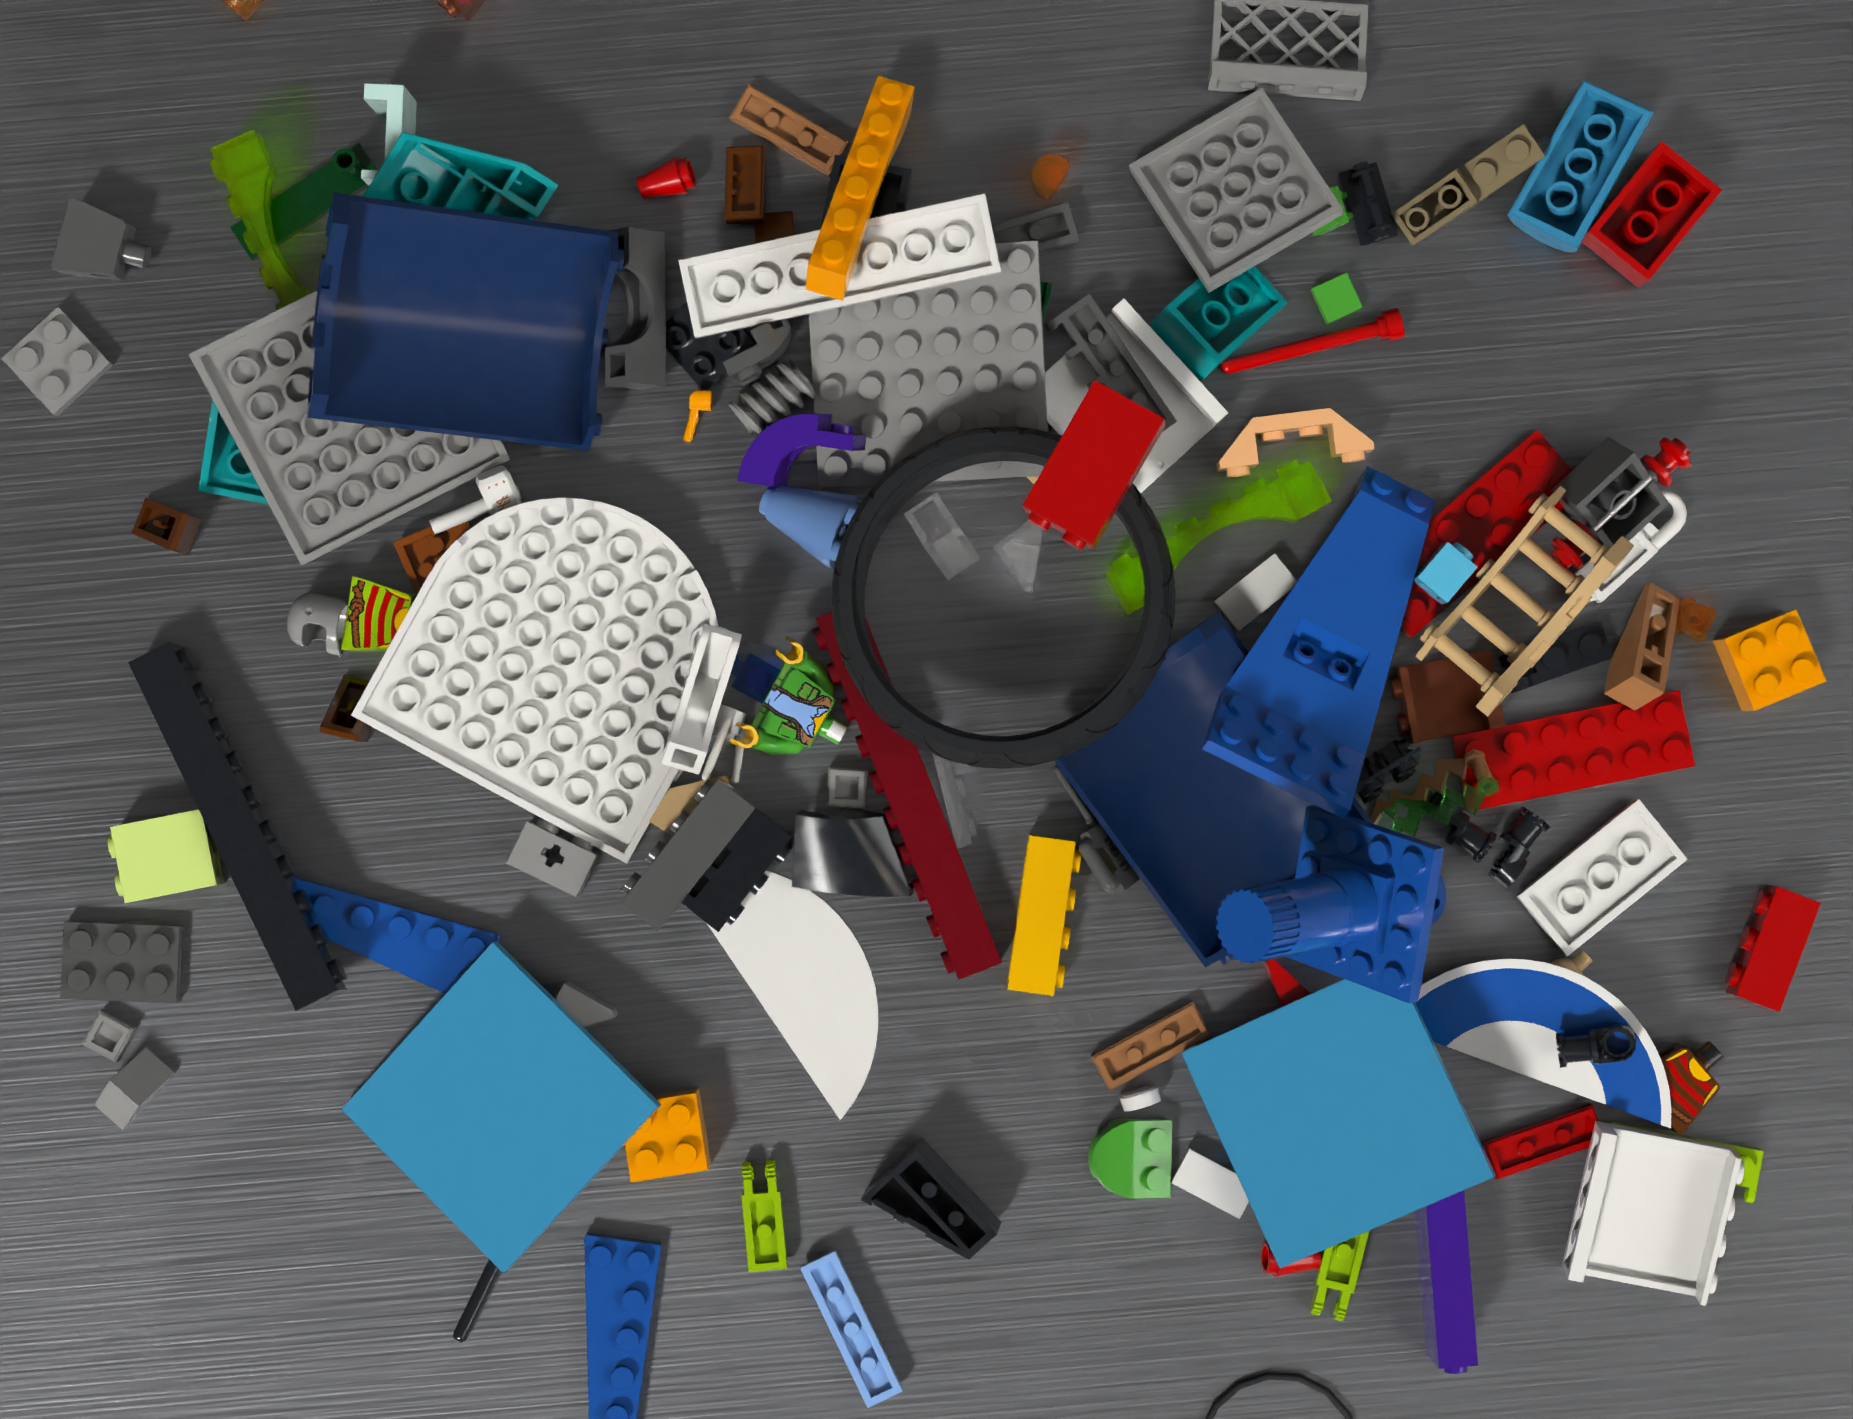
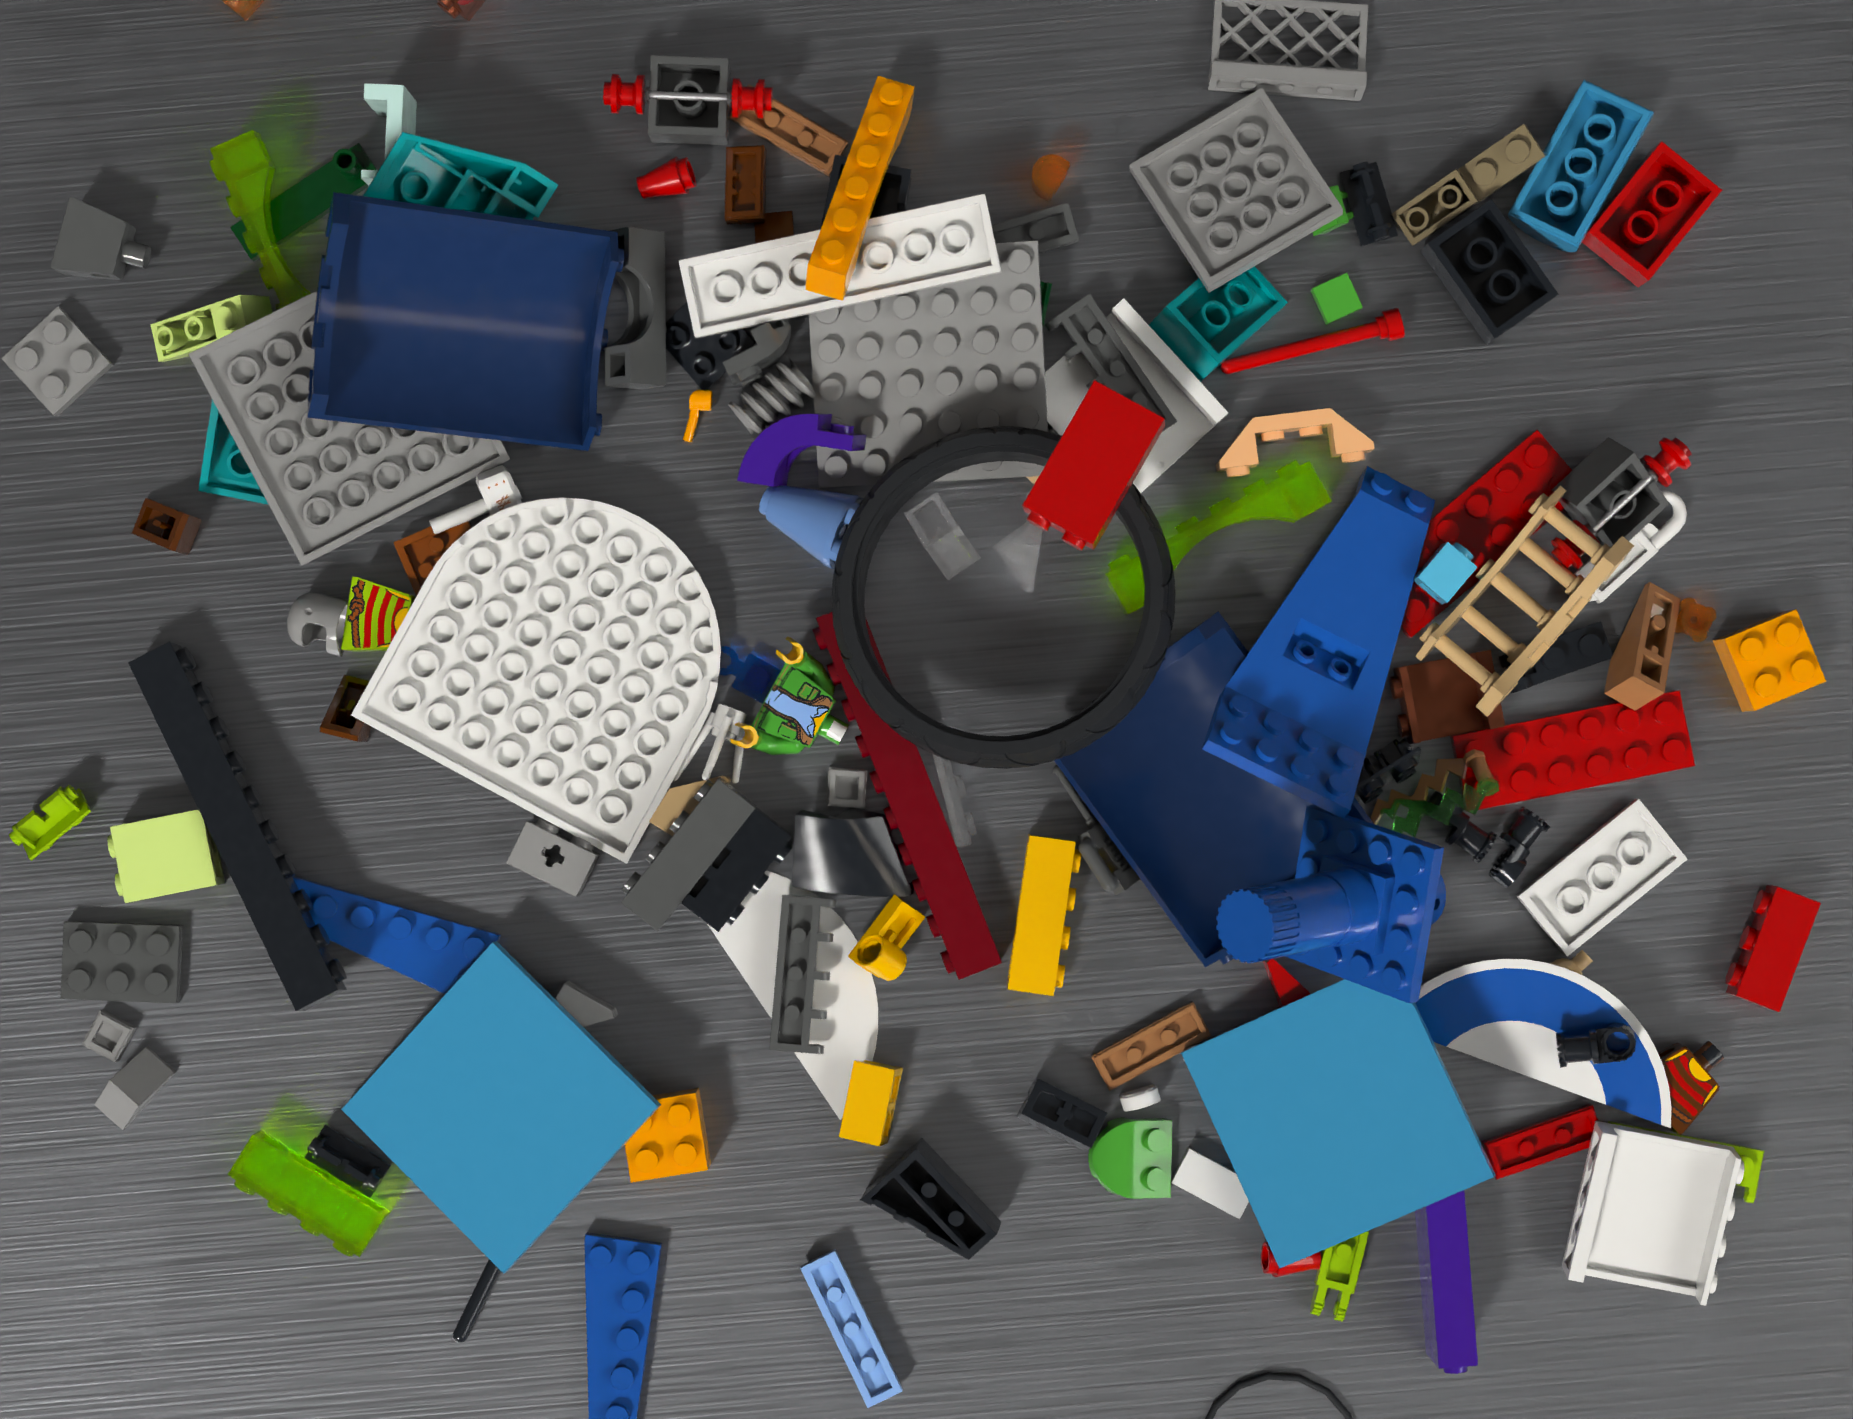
white arch [661,623,742,775] -> none
lime hinge [741,1159,788,1272] -> none
white tile [1214,553,1297,632] -> none
none -> lime hinge [9,785,91,861]
none -> yellowish green slope [150,295,273,362]
none -> clear neon green brick [228,1130,391,1257]
none -> black hinge [305,1125,391,1198]
none -> dark grey brick [603,55,773,145]
none -> dark grey hinge [769,894,837,1054]
none -> yellow hinge [839,1060,903,1146]
none -> yellow plate [848,894,925,981]
none -> black hinge [1016,1079,1108,1151]
none -> black brick [1421,199,1559,345]

